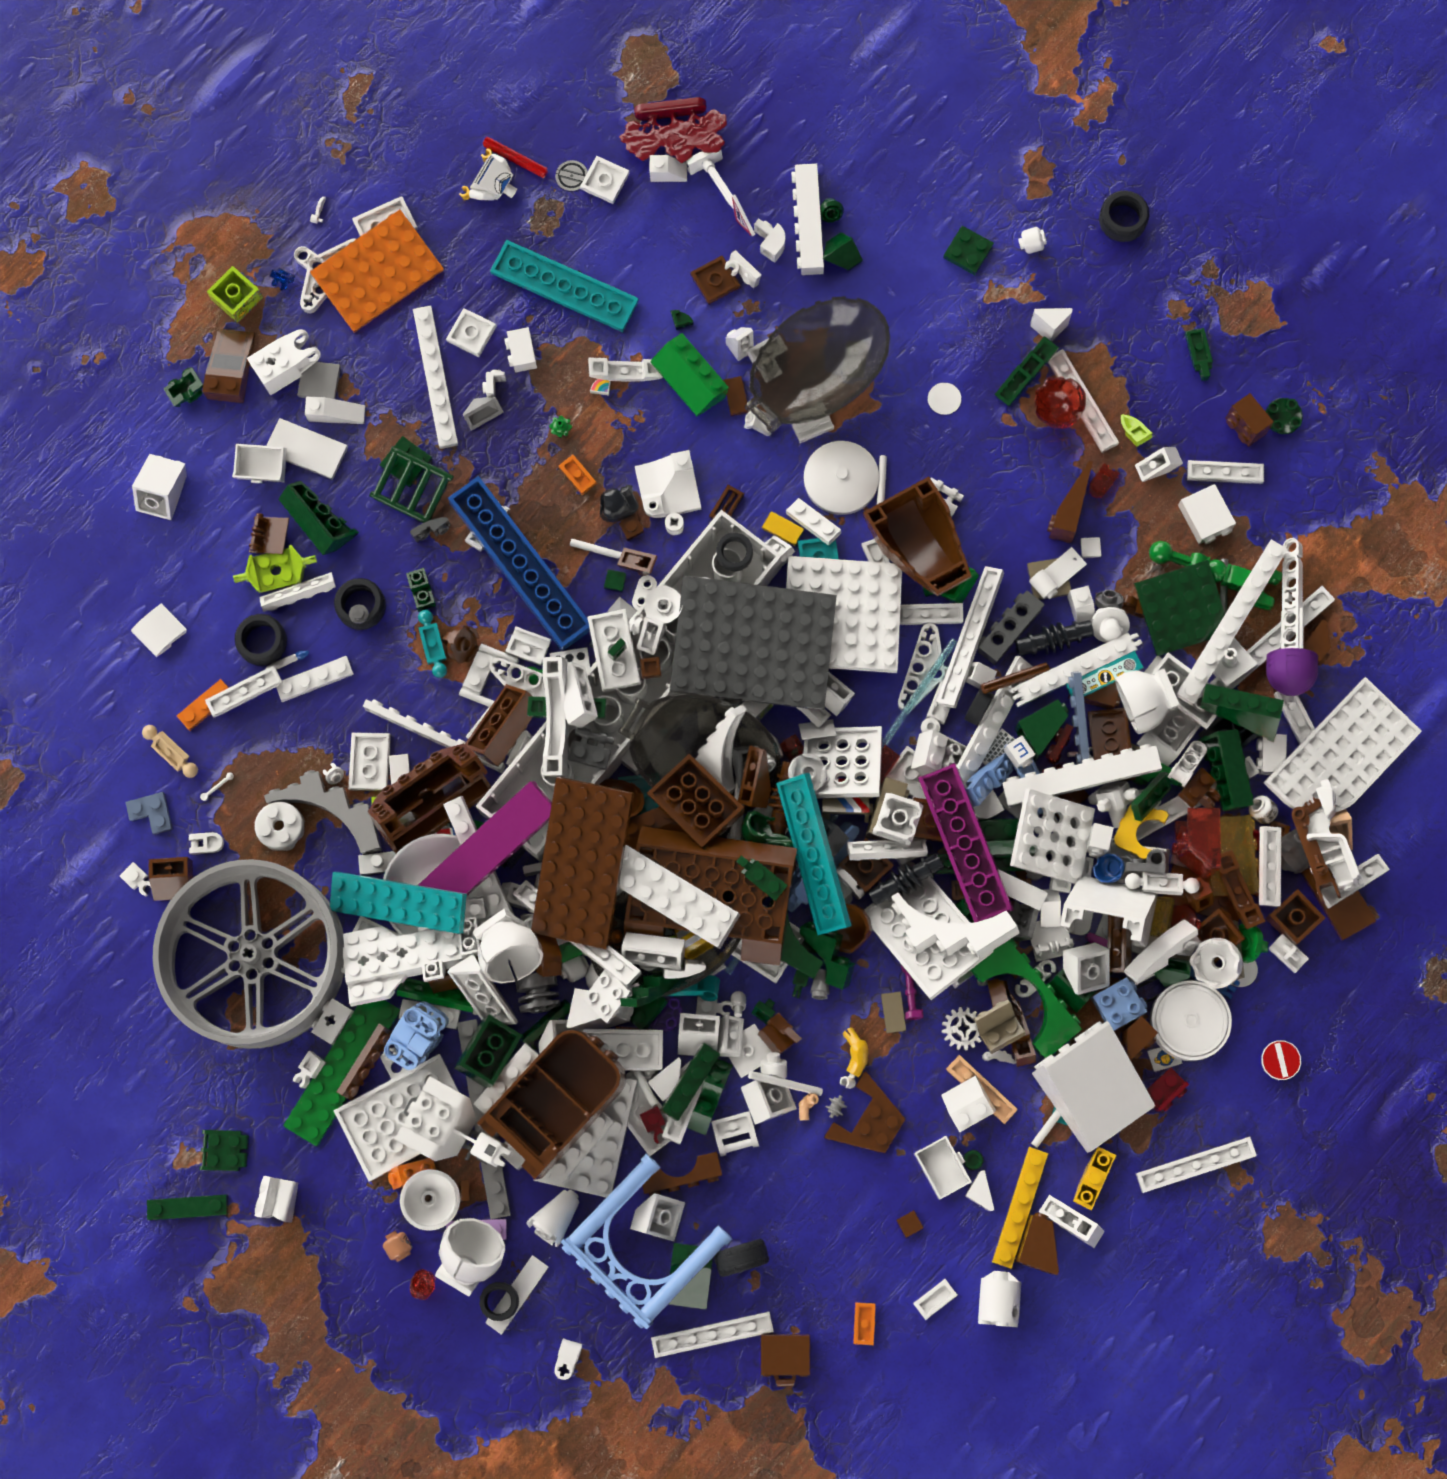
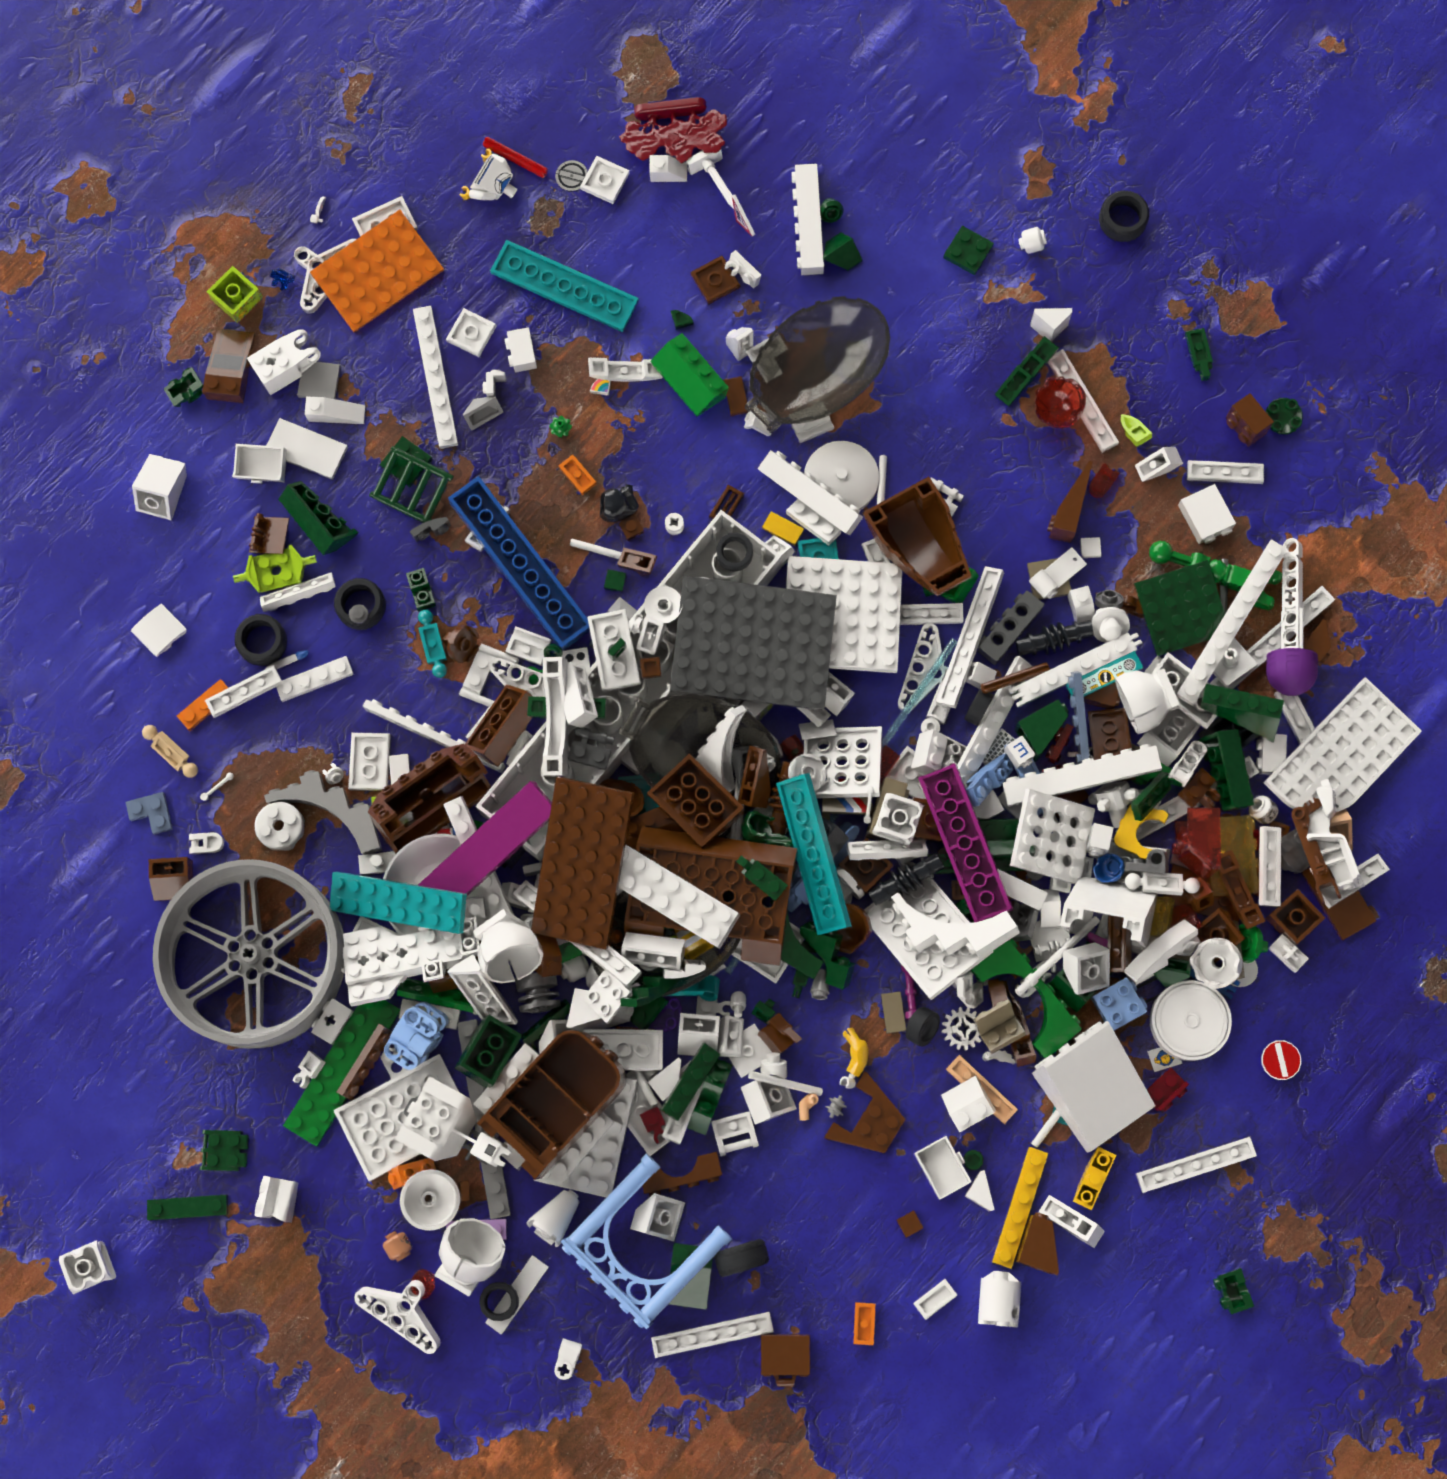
white plate [120,862,151,897] -> none
white plate [632,575,657,611] -> none
white slope [635,450,702,518] -> none
white brick [754,218,785,263] -> none
white sticker [928,383,961,415] -> none
reddish brown slope [1122,1016,1158,1063] -> none
none -> white piece [59,1240,116,1294]
none -> white beam [354,1280,441,1354]
none -> dark green plate [544,644,563,657]
none -> white brick [758,450,863,535]
none -> white hinge [863,786,875,824]
none -> black tyre [906,1007,940,1047]
none -> white tile [956,971,984,1009]
none -> white bar [1015,916,1100,996]
none -> dark green cylinder [1213,1268,1254,1315]

